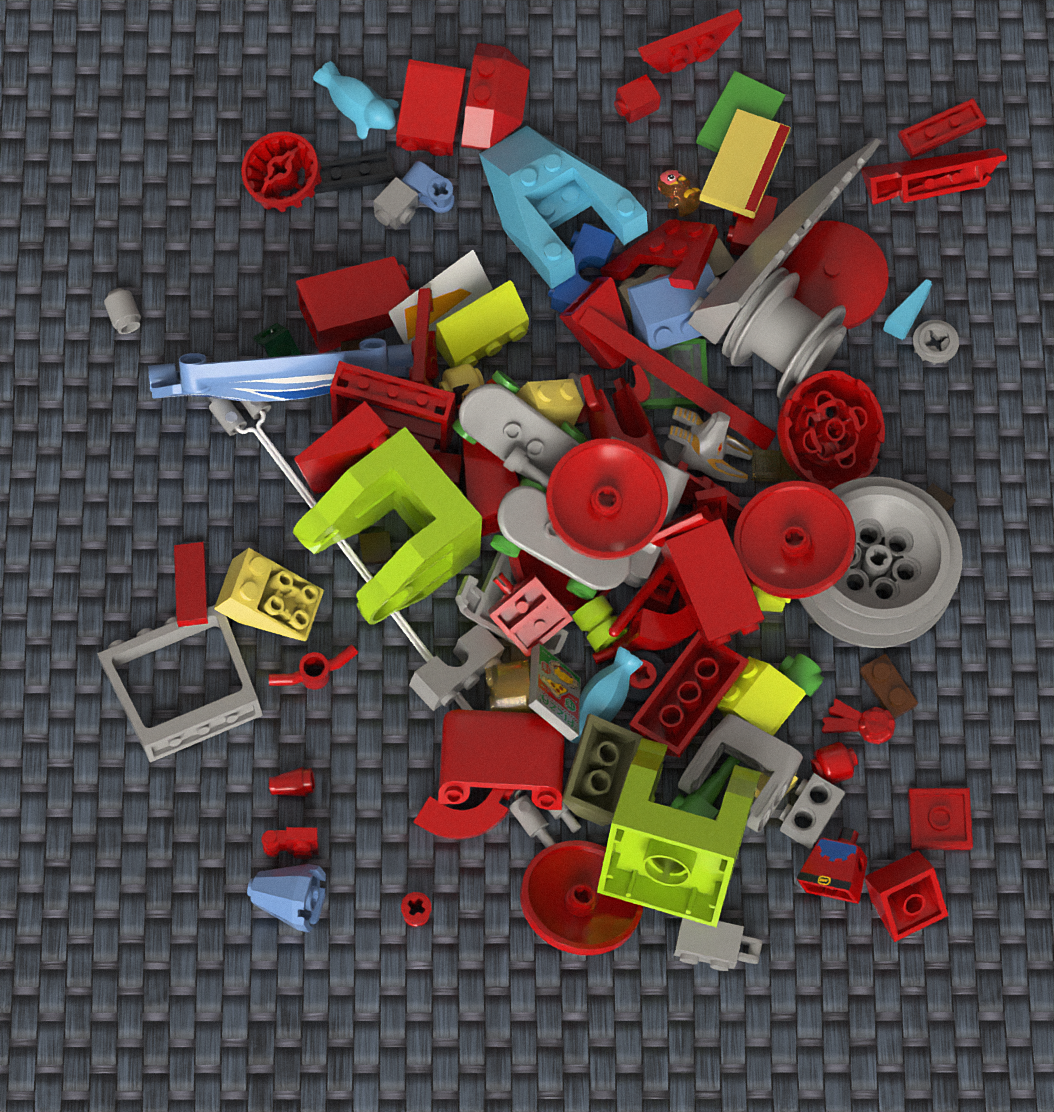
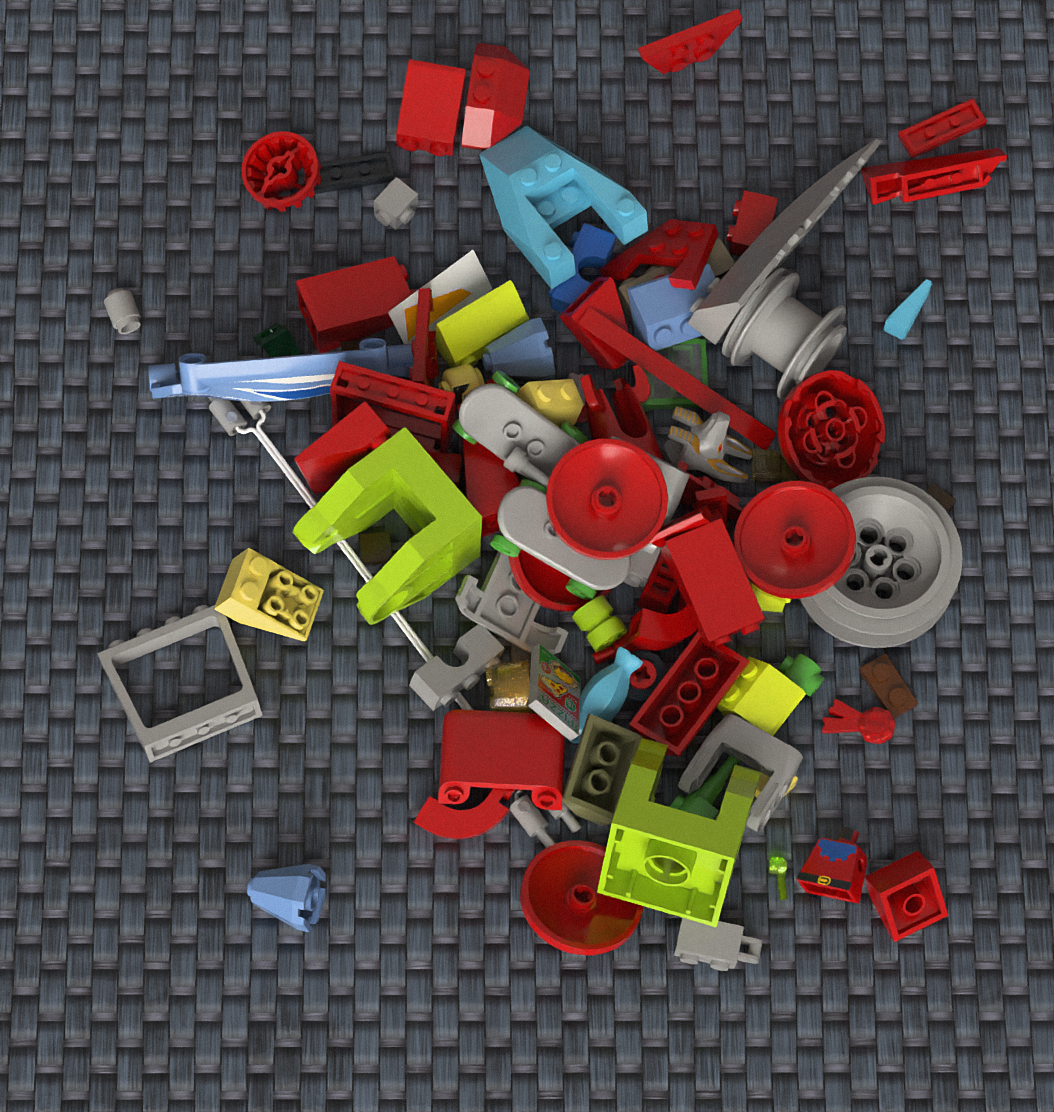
red tile [174,542,208,627] -> none
red plate [261,827,319,859] -> none
red piece [269,644,358,690] -> none
red cone [269,766,315,797] -> none
medium azure animal [313,61,399,139] -> none
medium blue piece [401,161,454,213] -> none
red bush [401,892,432,927] -> none
plate [487,572,573,657] -> none
red piece [608,559,670,637] -> none
red brick [614,74,661,124] -> none
clear orange animal [657,170,702,217] -> none
bright green tile [696,71,786,153] -> none
light yellow tile [699,109,791,219] -> none
red dish [779,221,889,330] -> none
light grey brick [779,773,845,850] -> none
red head [810,742,858,785] -> none
red tile [908,788,973,850] -> none
light grey gear [912,320,959,365] -> none
none -> medium blue cone [482,317,555,381]
none -> clear neon green hand [768,857,788,900]

